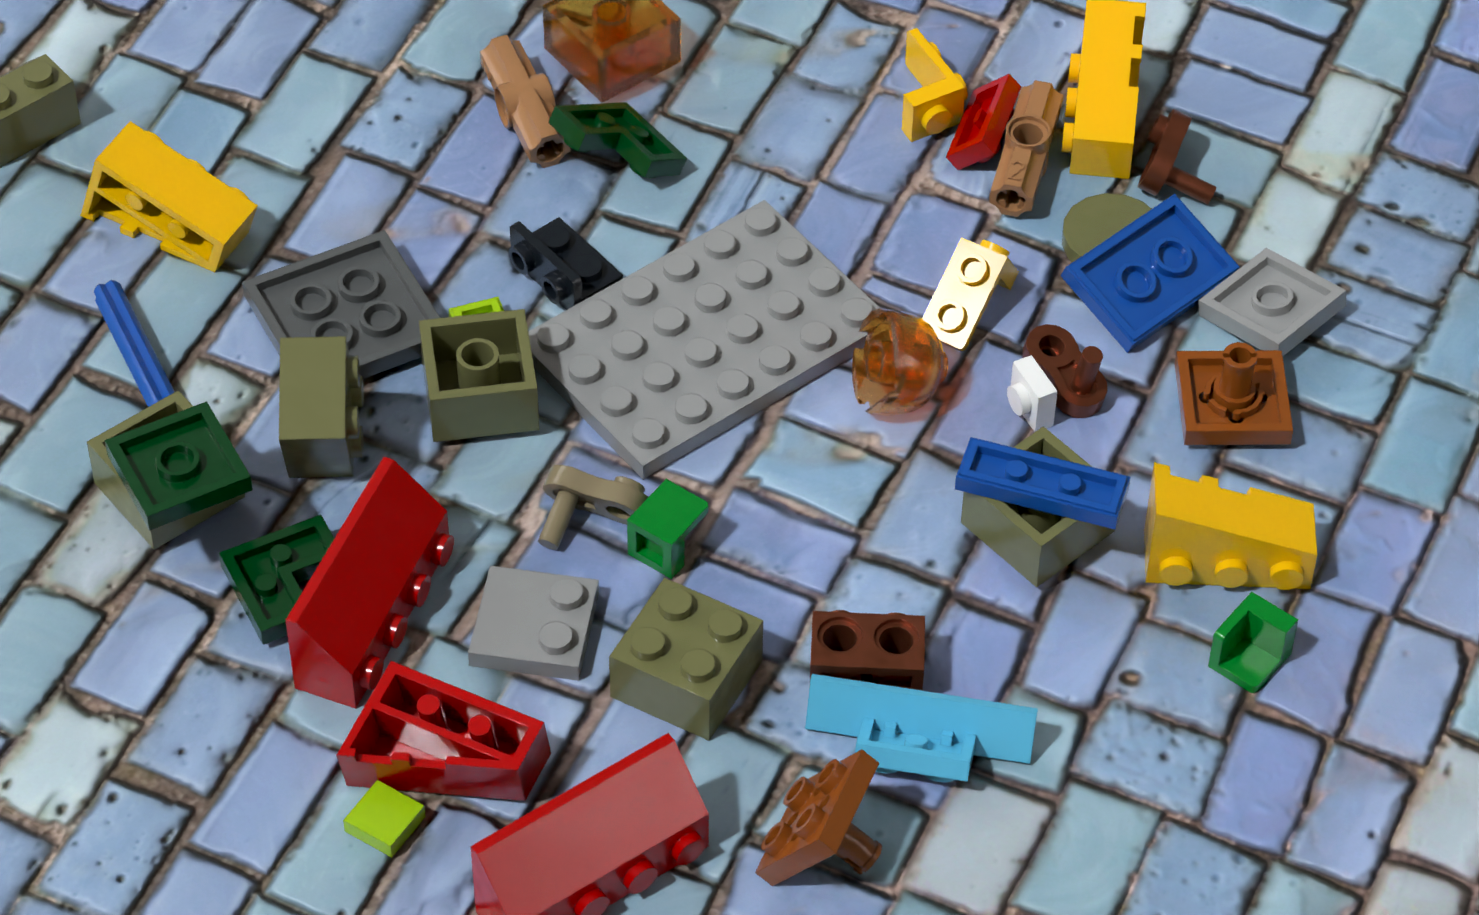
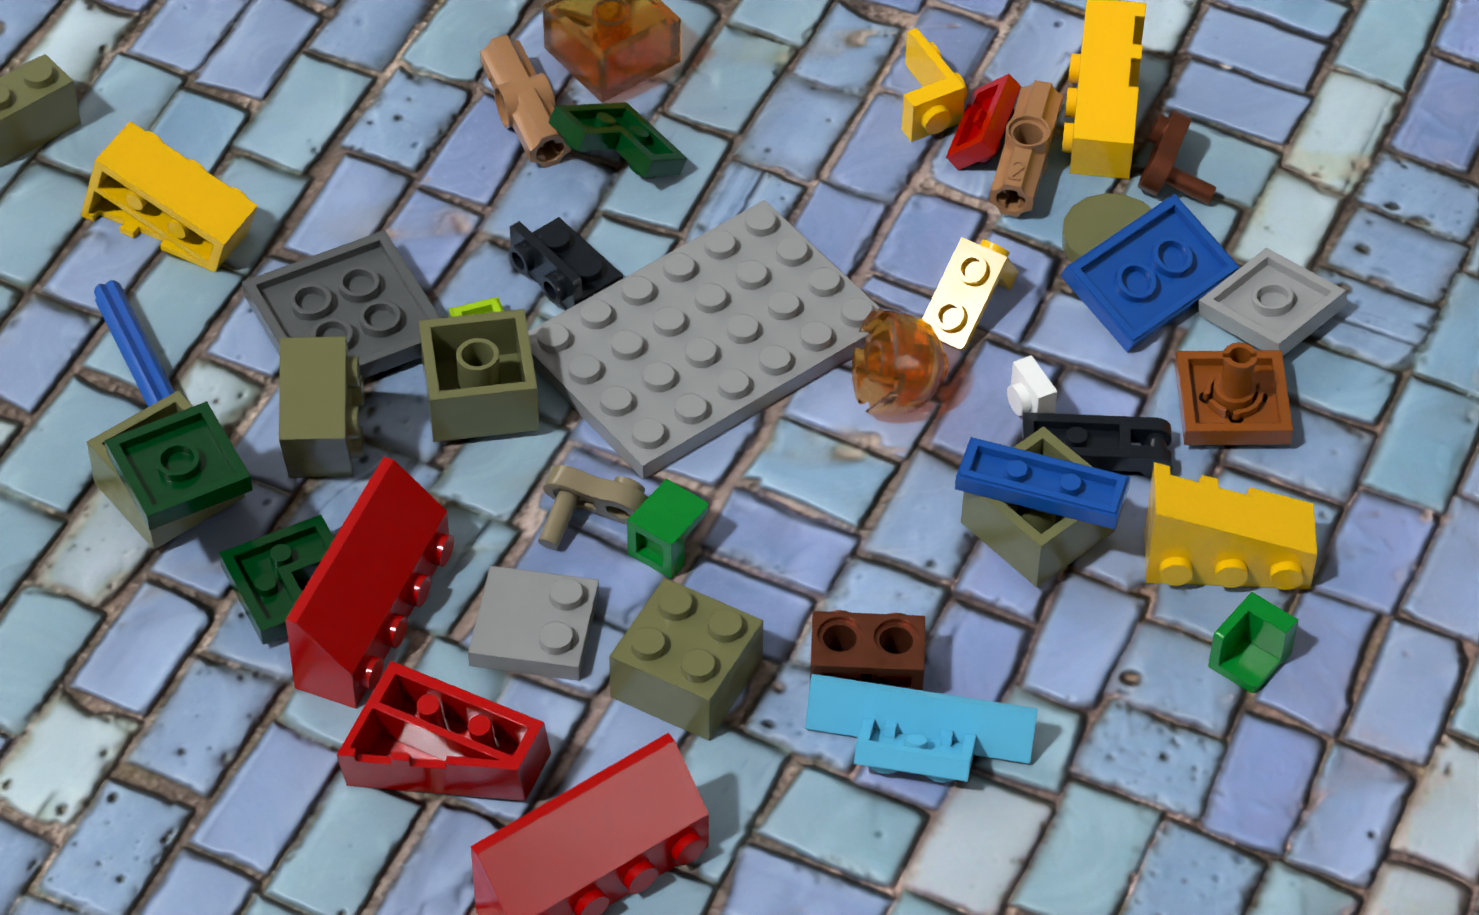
lime tile [343,780,426,858] -> none
dark orange plate [755,749,882,886] -> none
copper piece [1022,324,1108,418] -> none
none -> black plate [1022,412,1173,479]

